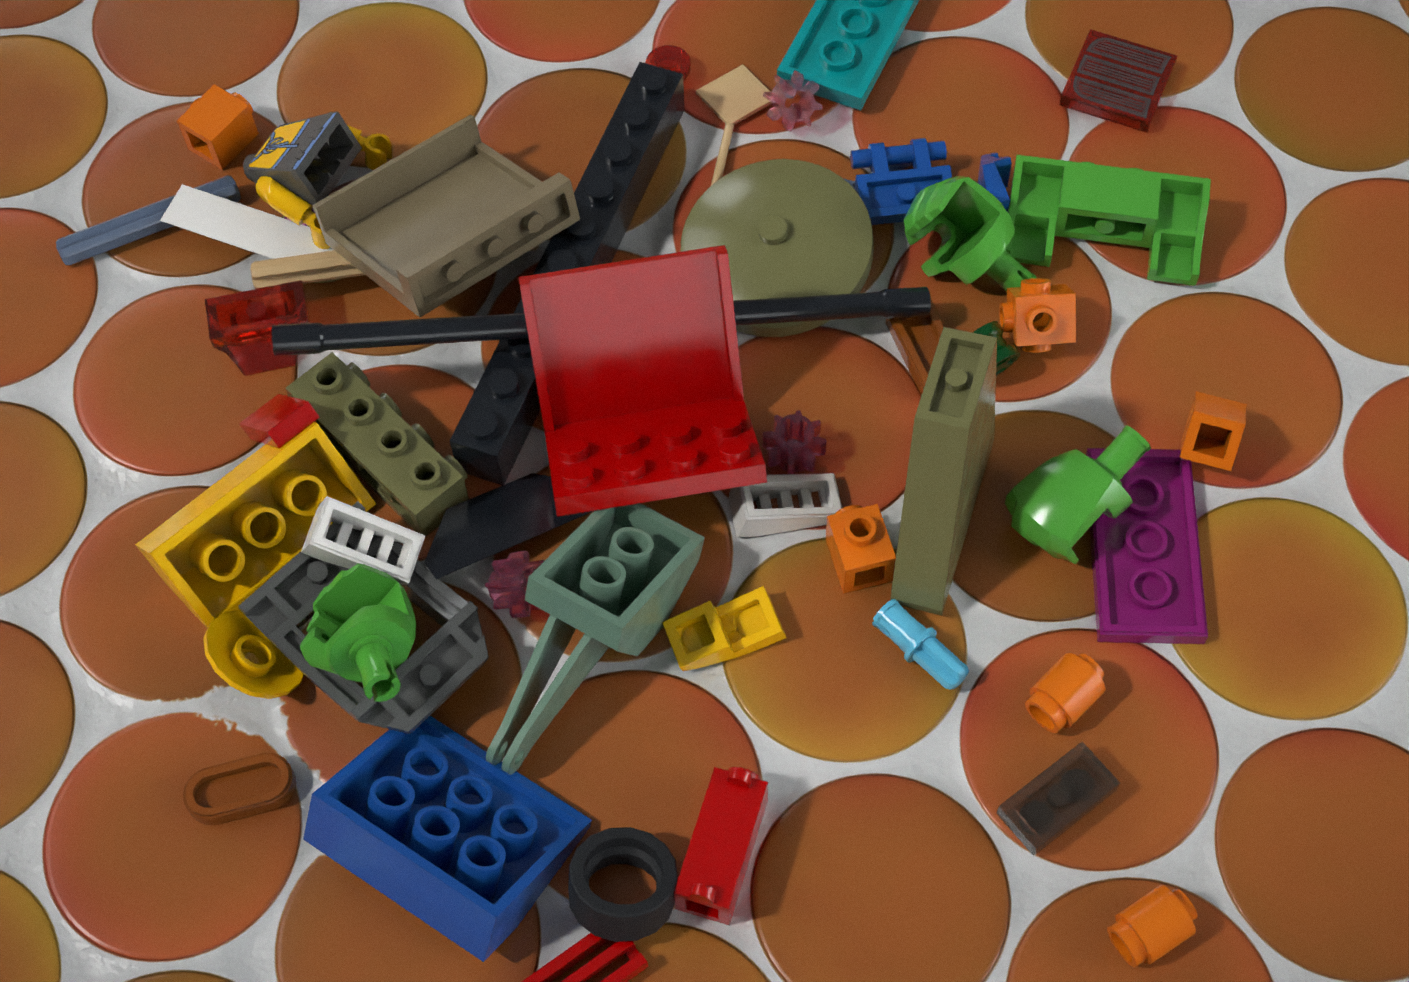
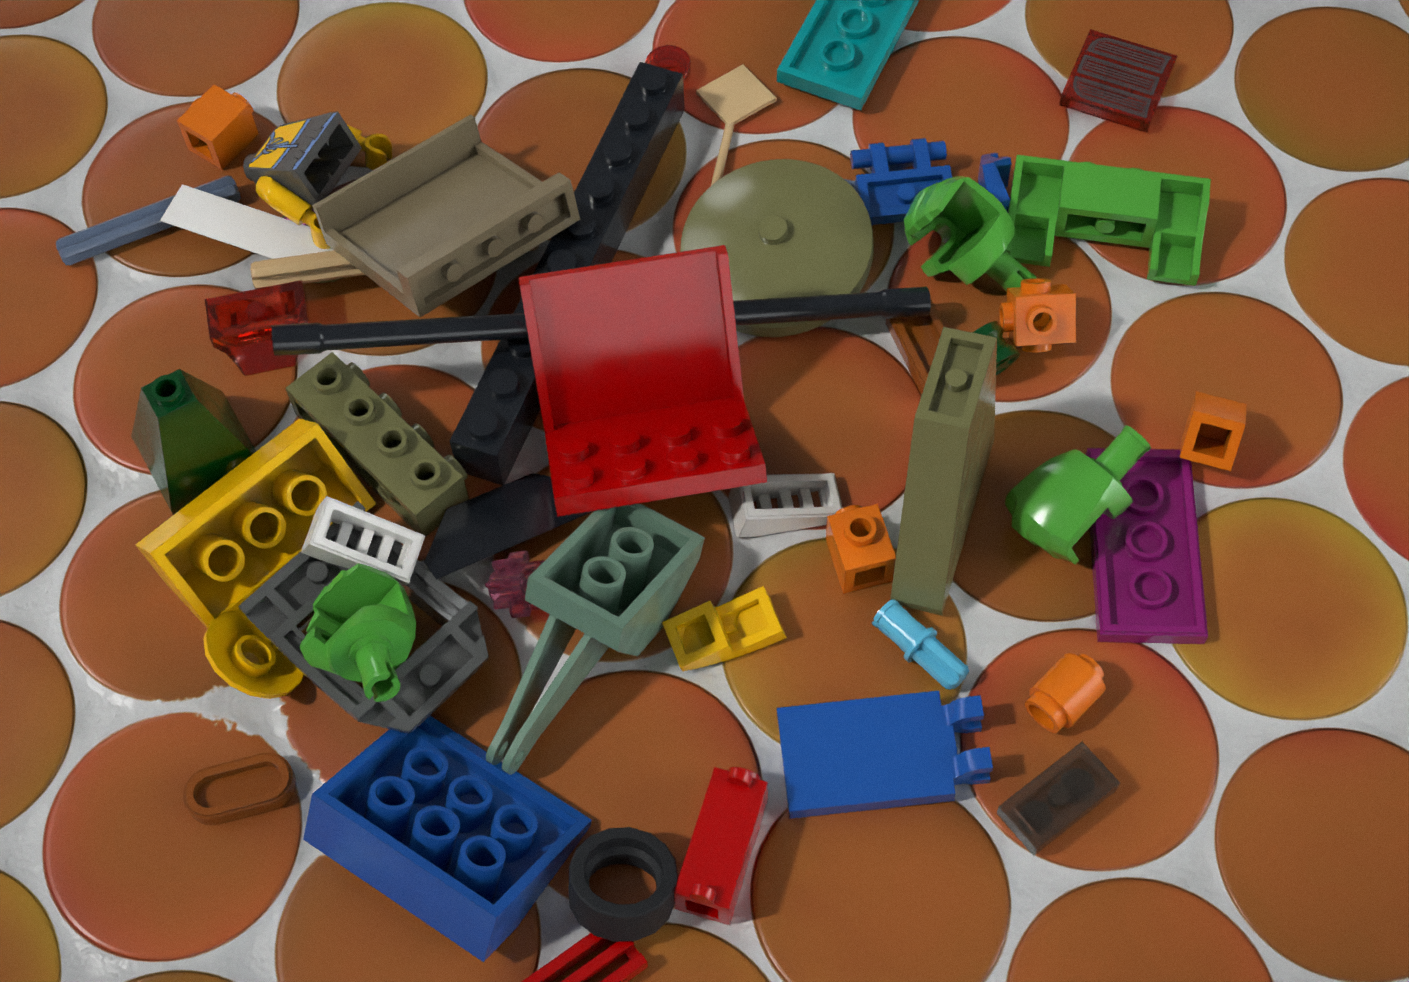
red tile [239,394,320,448] -> none
clear pink gear [763,70,823,131] -> none
clear pink gear [763,410,826,474] -> none
orange brick [1107,885,1198,968] -> none
none -> dark green slope [131,369,256,515]
none -> blue tile [777,690,993,819]

